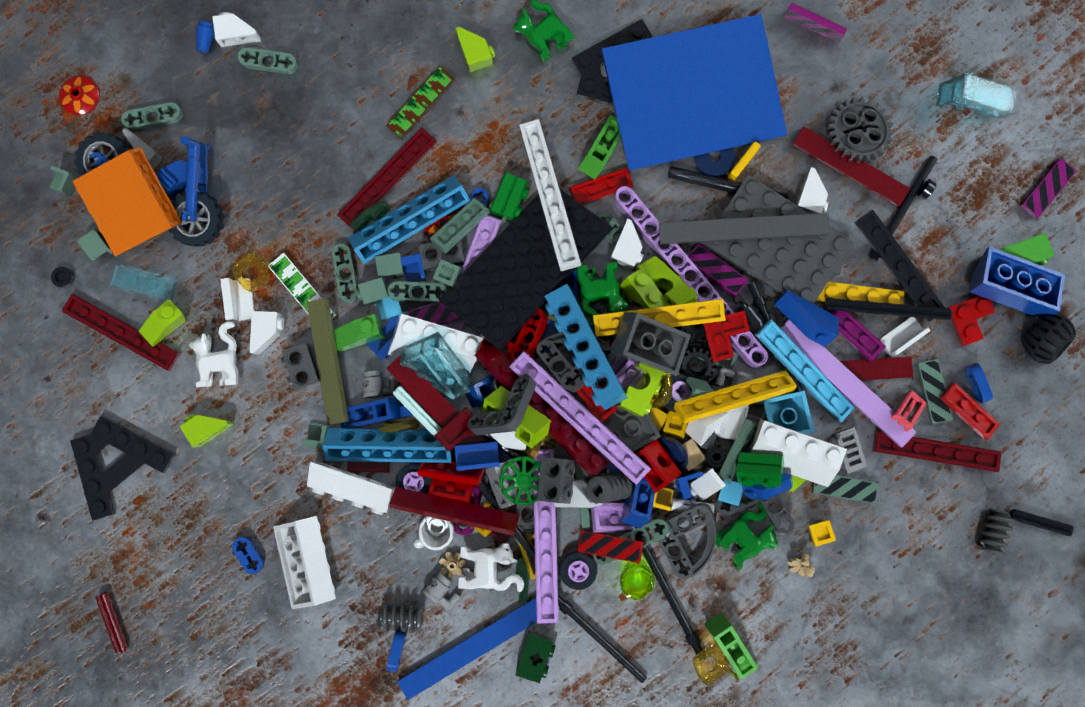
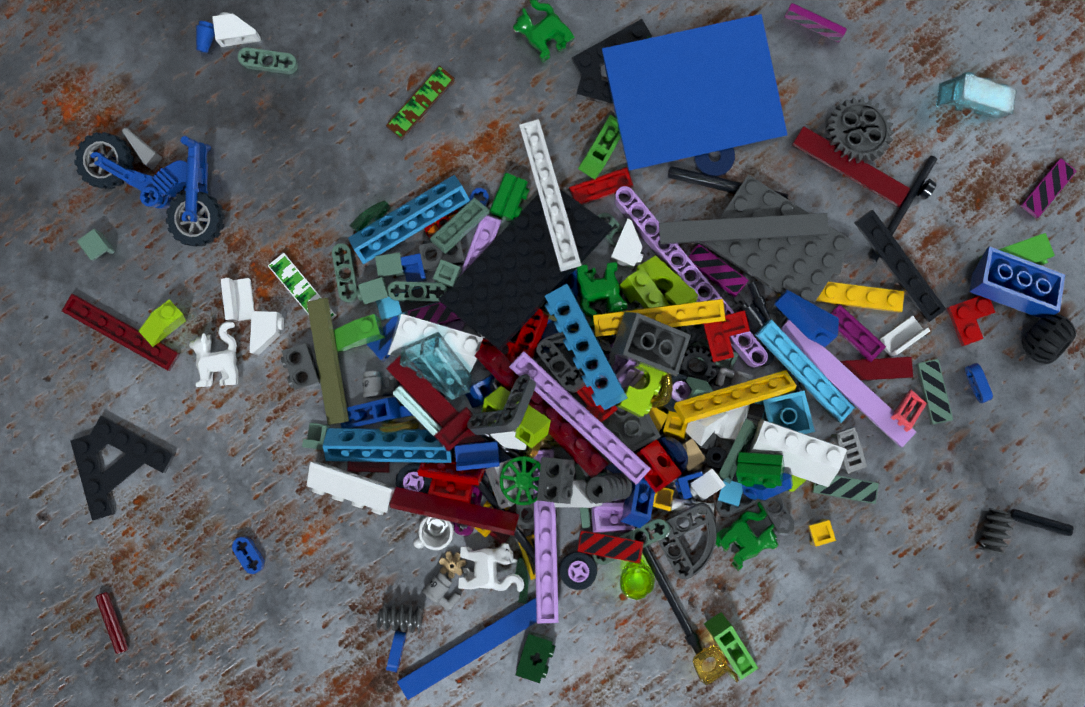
sand green panel [49,165,78,197] -> none
black tile [51,267,74,288] -> none
red dish [59,76,100,115] -> none
orange panel [72,147,182,256] -> none
clear light blue tile [110,266,177,300] -> none
sand green beam [121,102,183,131] -> none
lime slope [179,414,234,448] -> none
clear yellow piece [231,253,270,292] -> none
white slope [273,516,336,609] -> none
dark red tile [337,127,437,230] -> none
lime slope [456,27,495,72] -> none
black bar [558,595,647,683] -> none
yellow tile [728,142,761,181] -> none
tan plant [787,553,815,577] -> none
white slope [795,167,829,214] -> none
black axle [825,298,952,320] -> none
dark red tile [872,431,1002,472] -> none
red tile [939,382,1000,440] -> none

